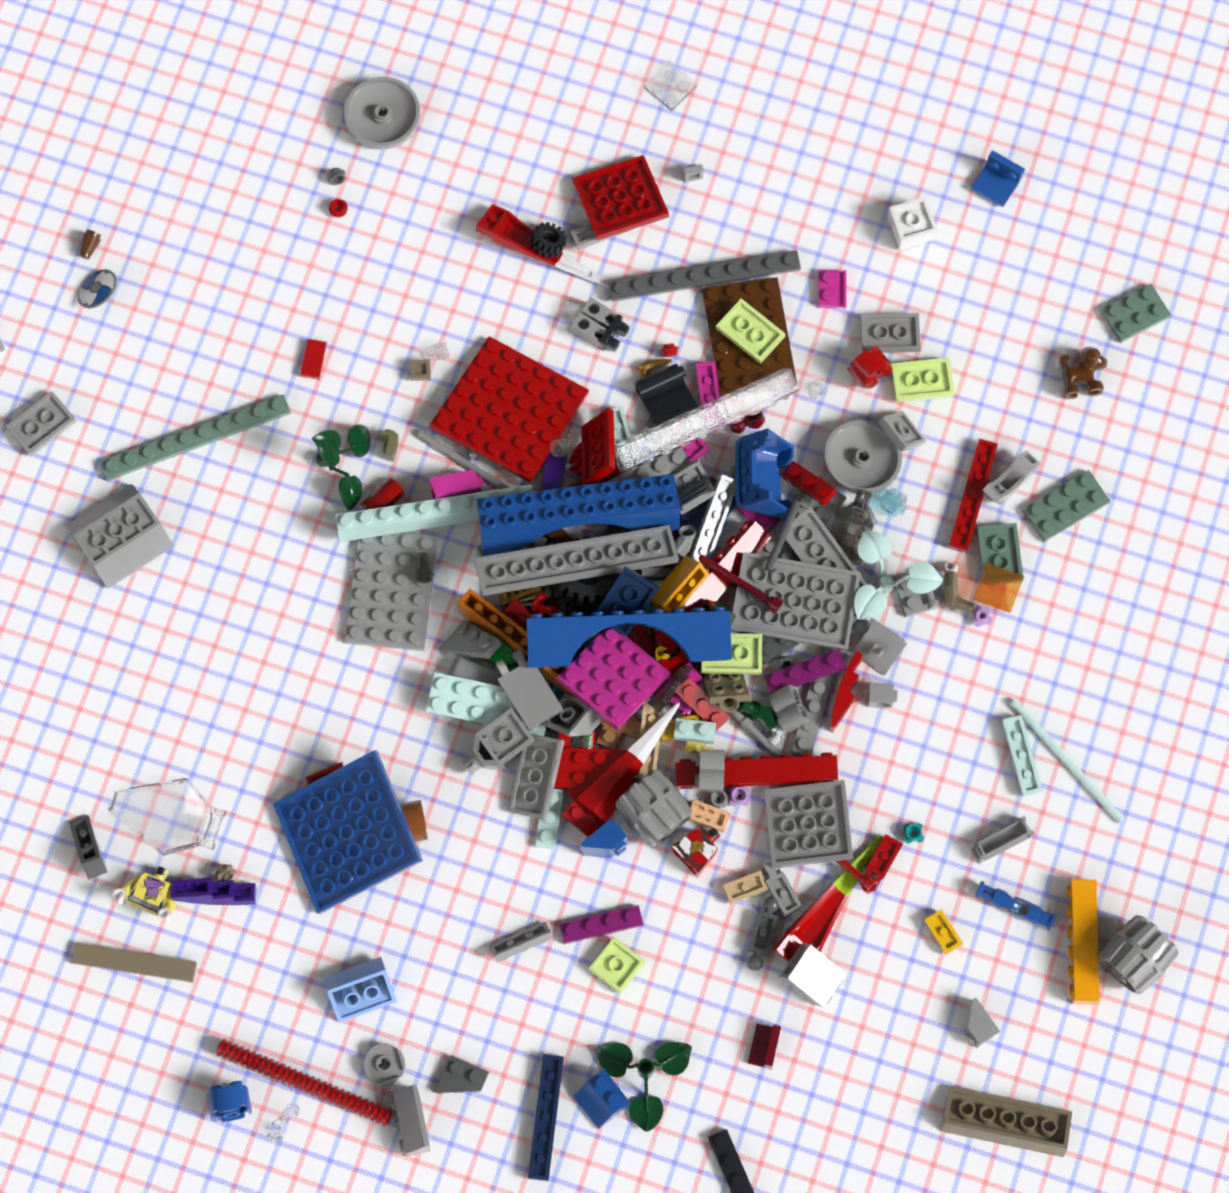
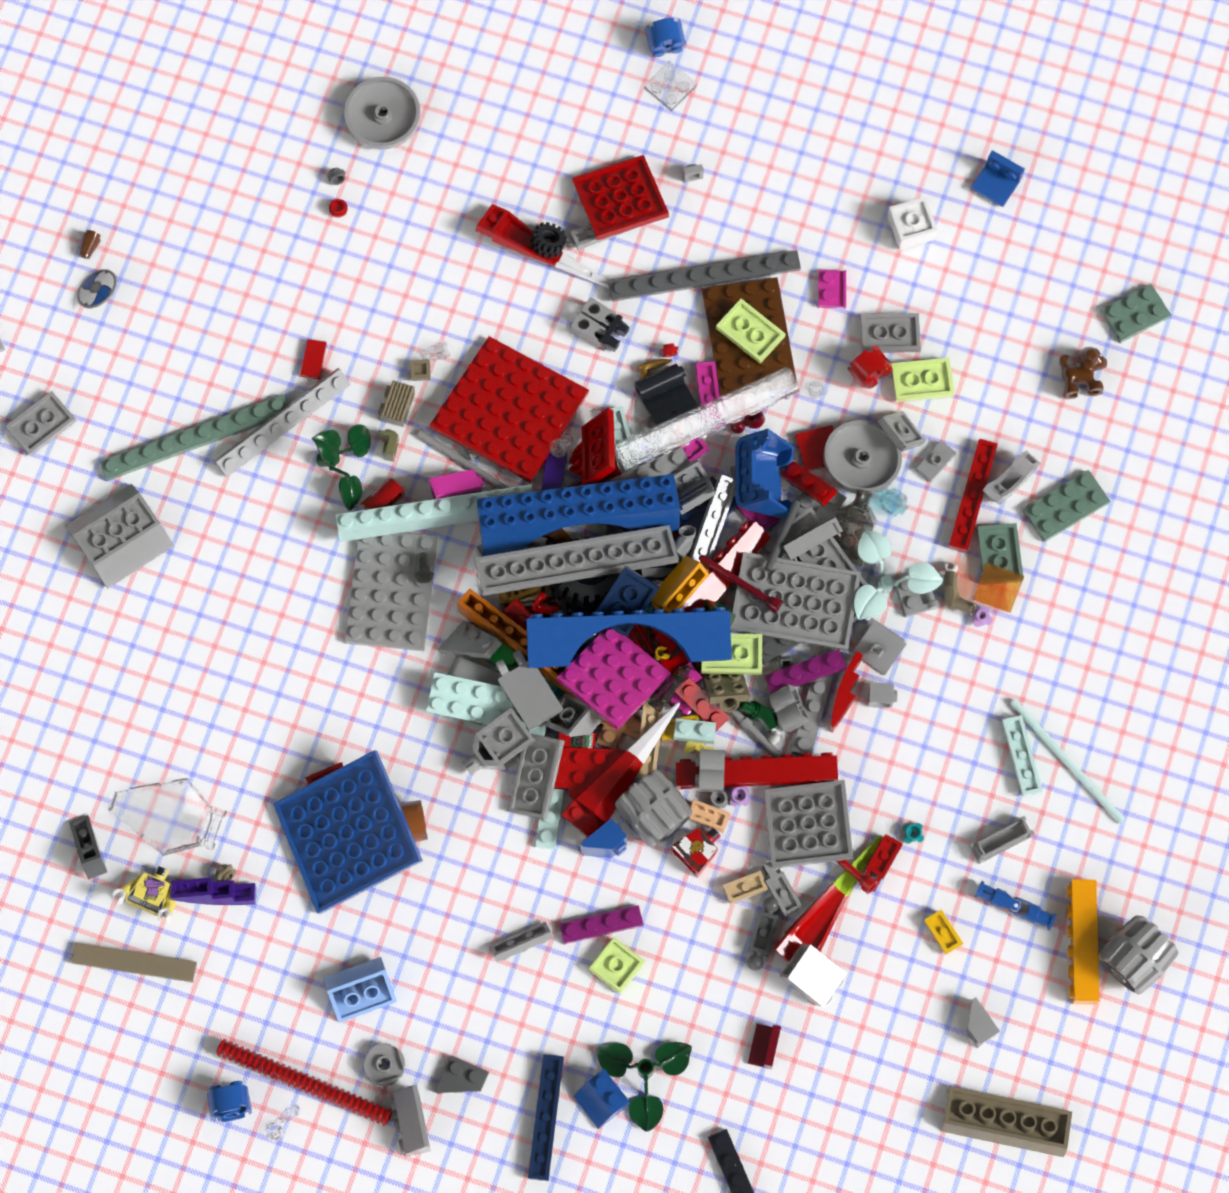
none -> light grey plate [214,368,350,477]
none -> dark tan brick [378,380,415,427]
none -> blue brick [644,18,686,57]
none -> light grey container [783,516,843,561]
none -> red tile [795,425,834,471]
none -> light grey plate [916,440,957,482]

